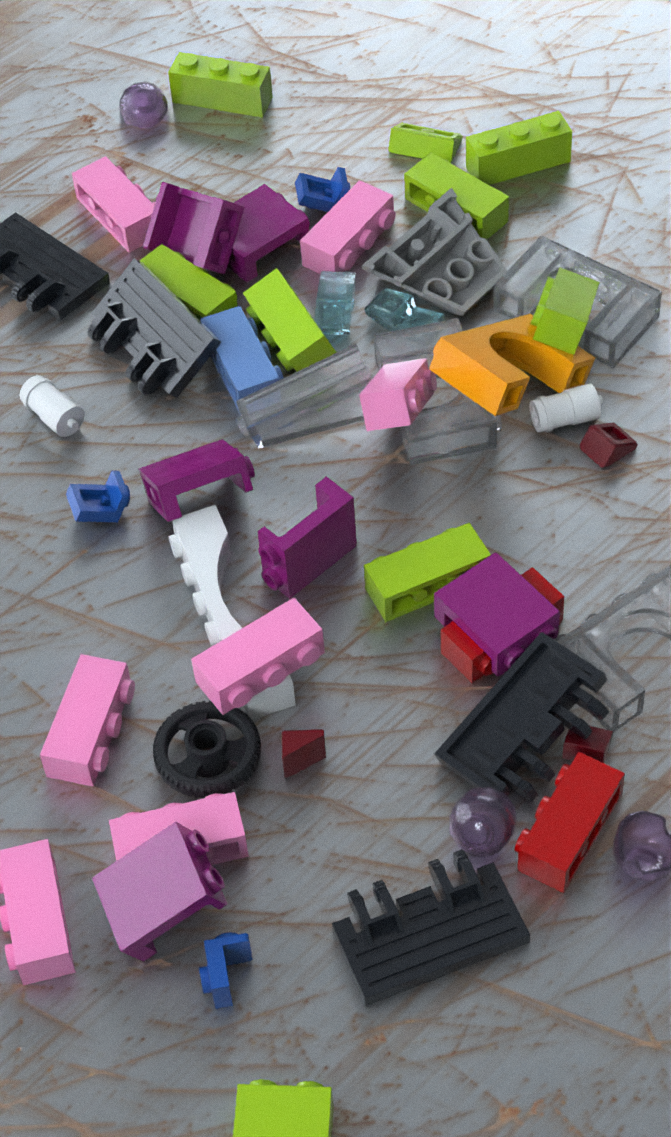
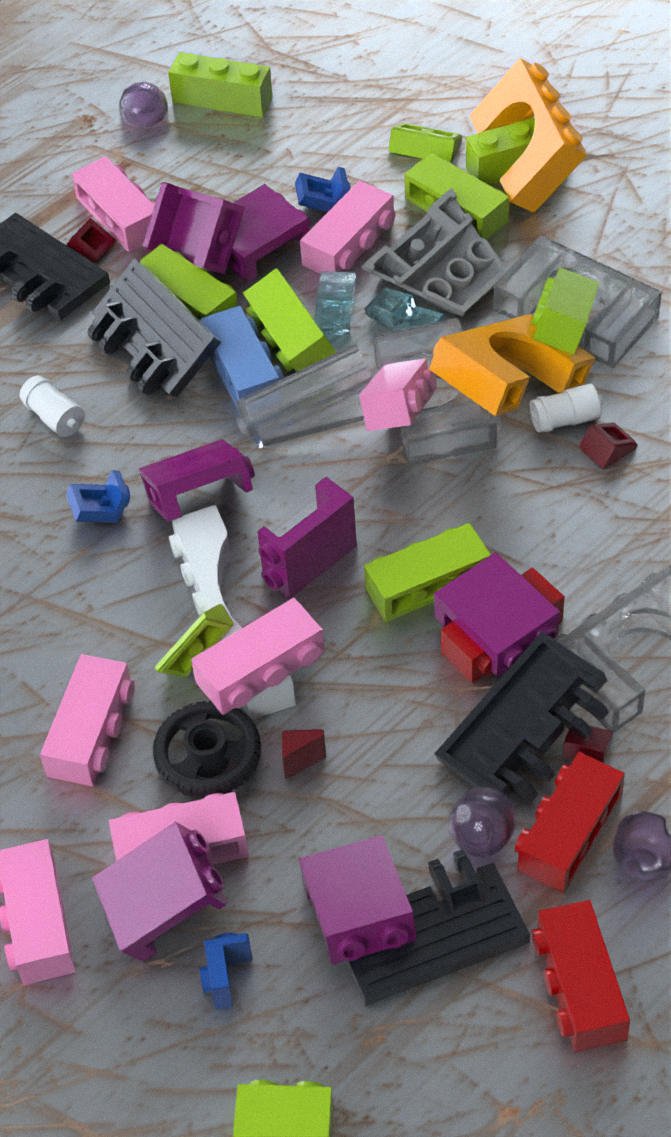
none -> dark red slope [66,218,116,263]
none -> lime slope [154,604,234,678]
none -> magenta panel [299,835,416,964]
none -> light orange arch [469,58,588,213]
none -> red brick [531,900,630,1053]

